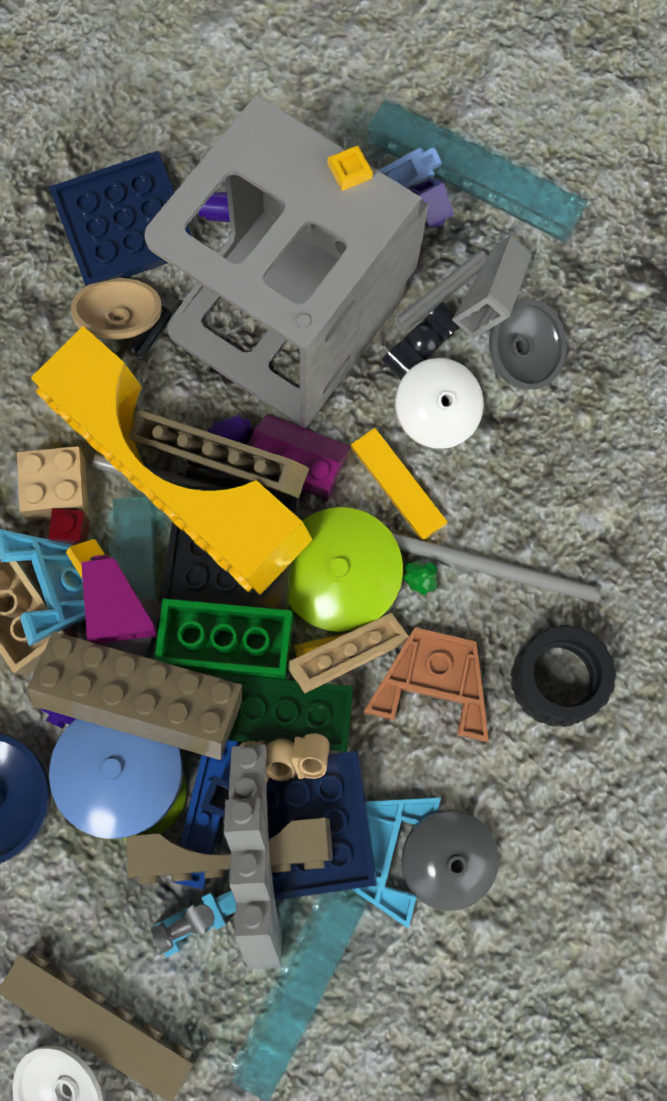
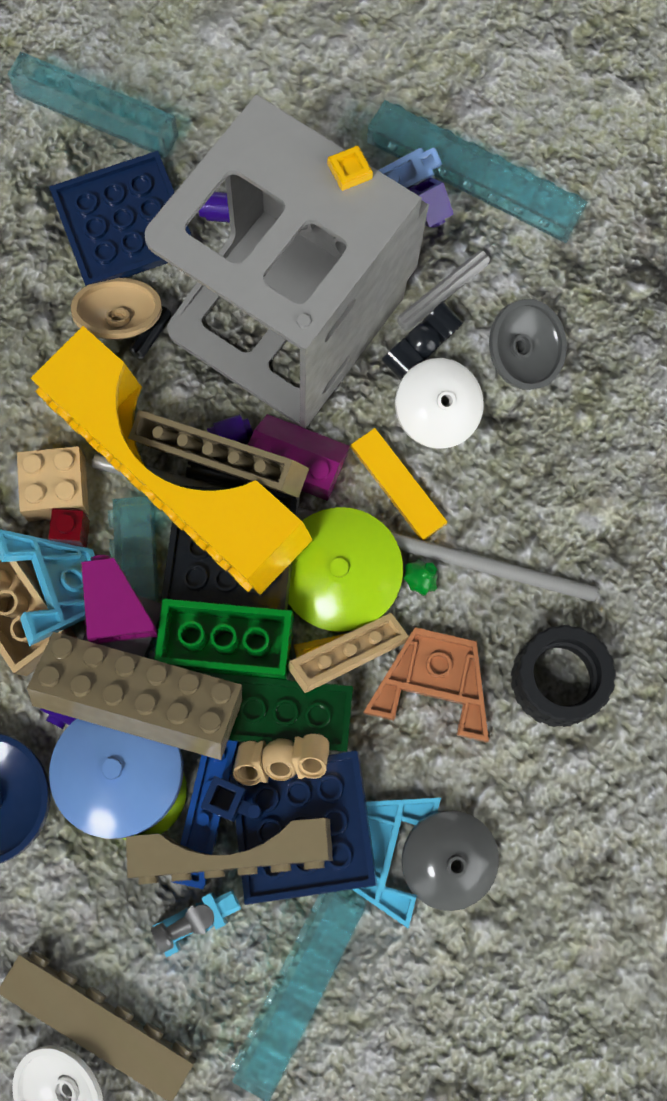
yellow tile [66,539,105,578] -> none
light grey arch [224,744,283,969] -> none
light grey slope [452,235,532,339] -> none
none -> clear light blue brick [7,52,179,158]

